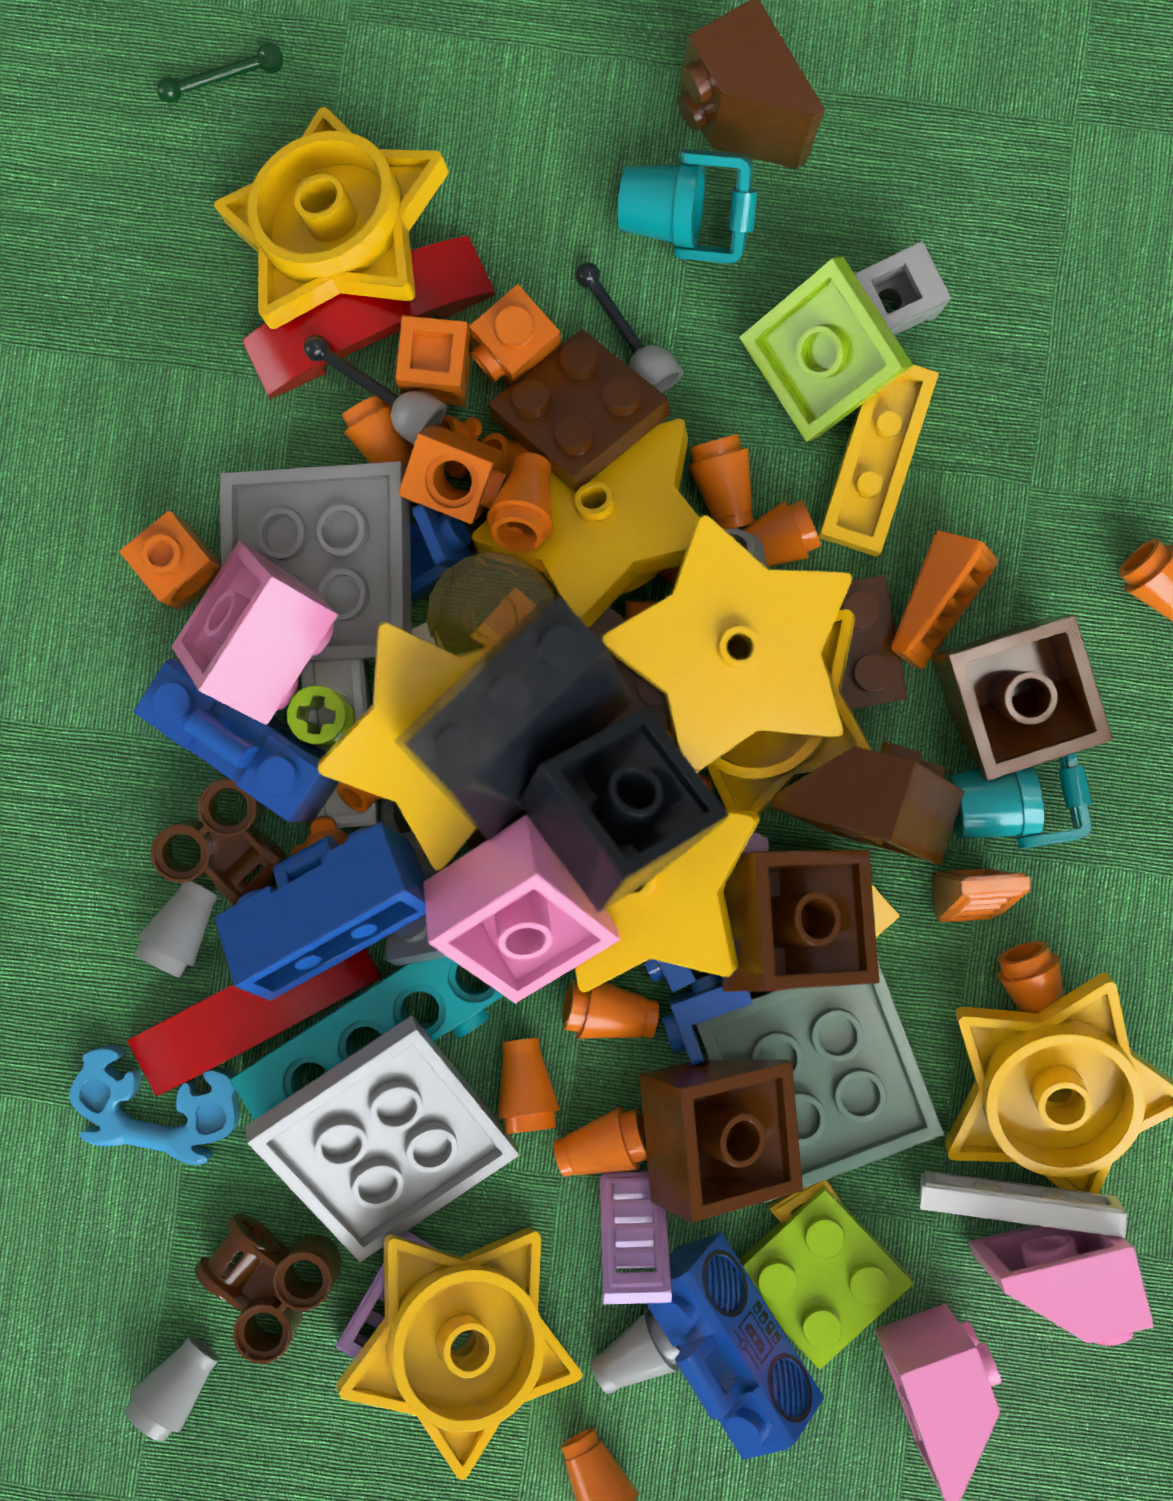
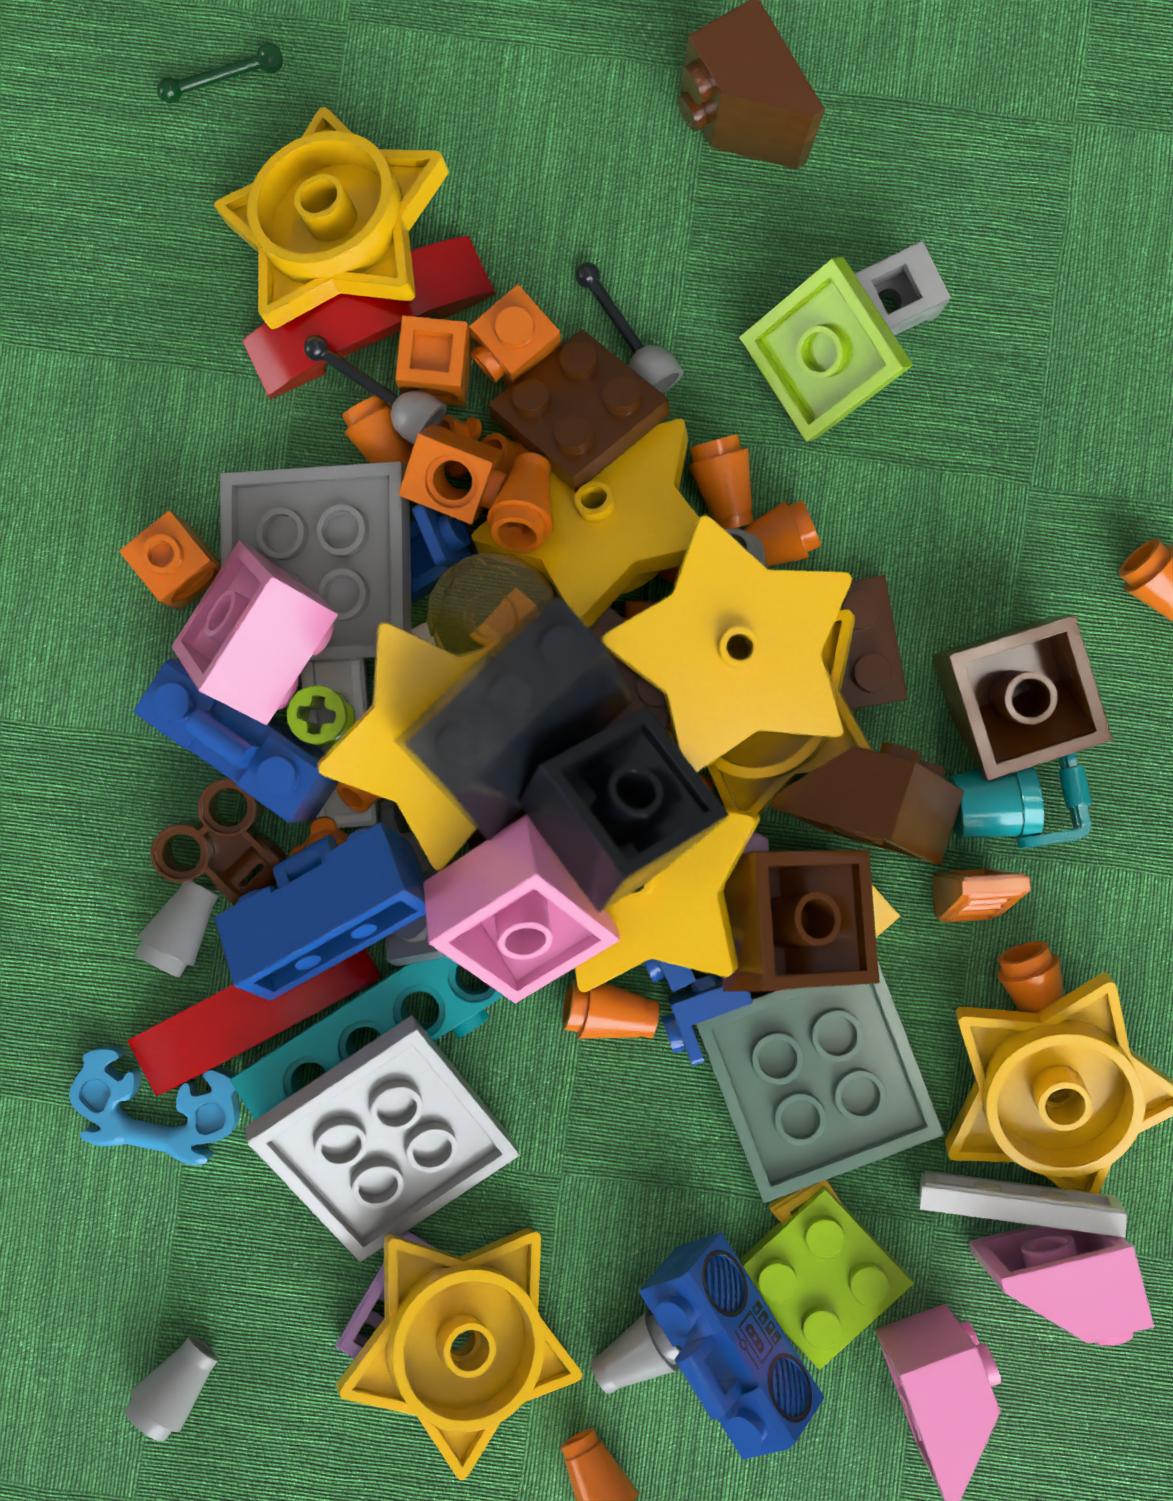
reddish brown piece [194,1213,342,1364] -> none
orange cone [497,1037,560,1134] -> none
orange cone [553,1106,647,1177] -> none
lavender slope [600,1171,671,1304] -> none
teal piece [618,149,758,263] -> none
reddish brown slope [639,1059,803,1223] -> none
yellow plate [818,365,939,557] -> none
orange slope [891,530,999,670] -> none

